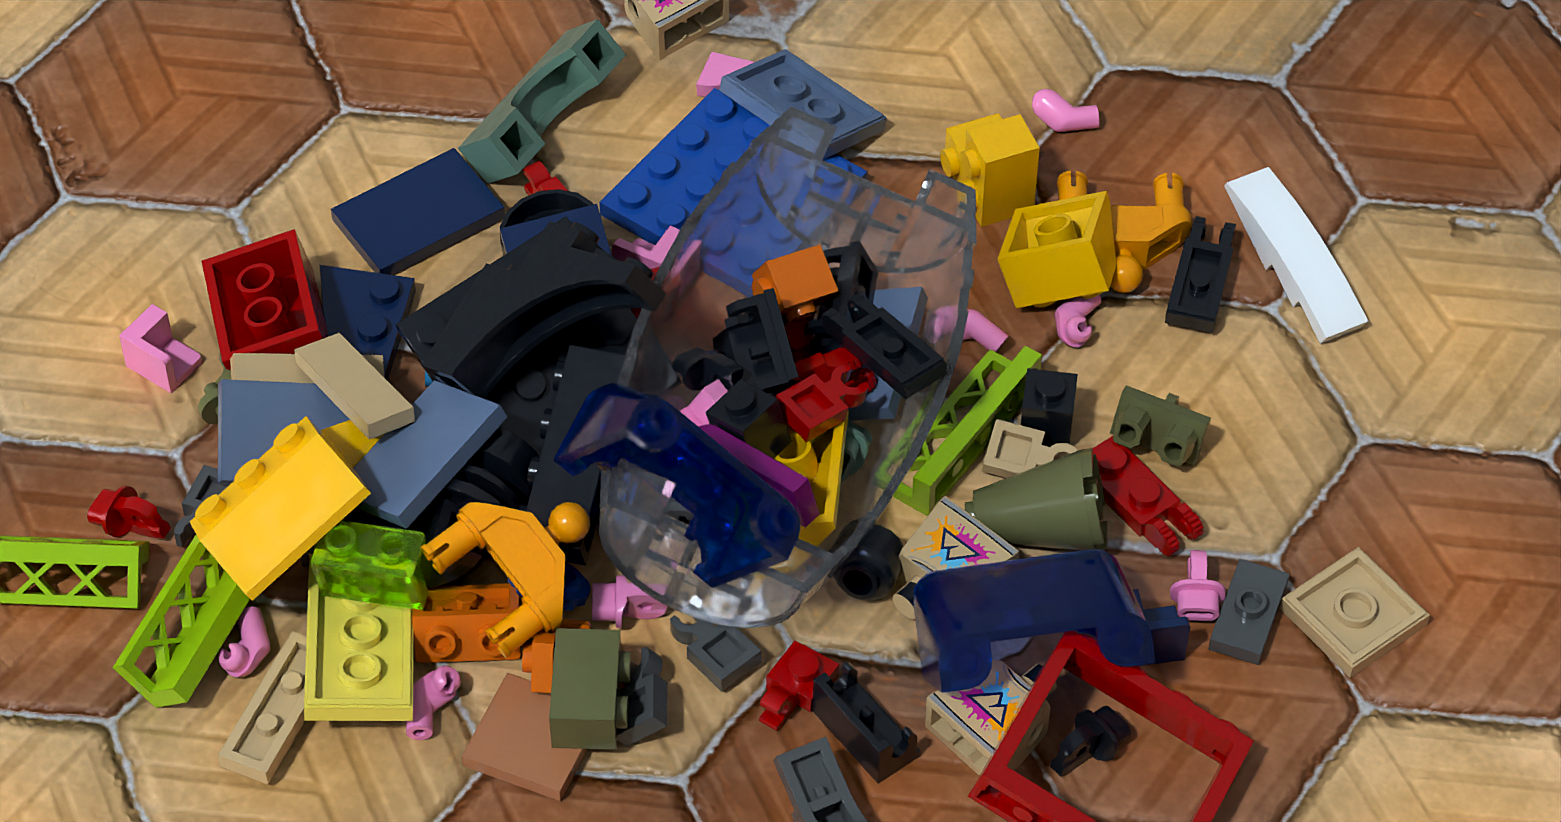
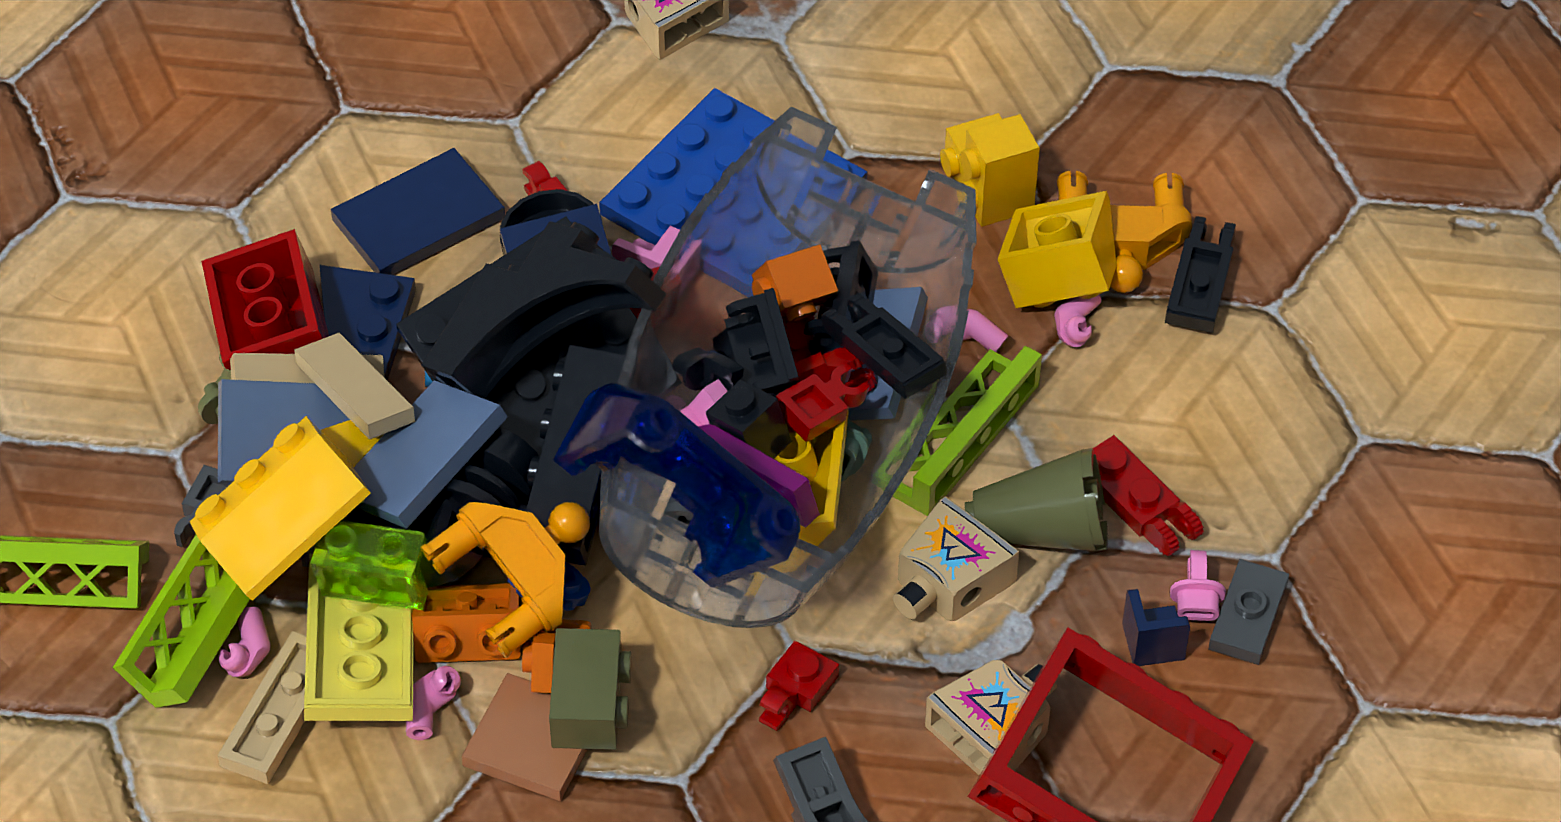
red piece [87,485,171,539] -> none
bright pink panel [119,304,202,393] -> none
sand green arch [458,19,626,184] -> none
bright pink piece [592,575,670,628] -> none
dark grey plate [617,647,667,746] -> none
dark grey plate [670,600,761,692] -> none
bright pink tile [696,52,754,97] -> none
sand blue tile [719,49,887,160] -> none
black hinge [813,662,921,784] -> none
black head [831,523,904,601] -> none
clear blue windscreen [913,549,1155,693] -> none
tan plate [982,419,1077,478] -> none
black brick [1021,368,1078,447] -> none
bright pink arm [1032,89,1099,132] -> none
black piece [1050,706,1131,777] -> none
olive hips [1110,385,1211,467] -> none
white slope [1224,167,1368,344] -> none
tan tile [1279,547,1430,678] -> none

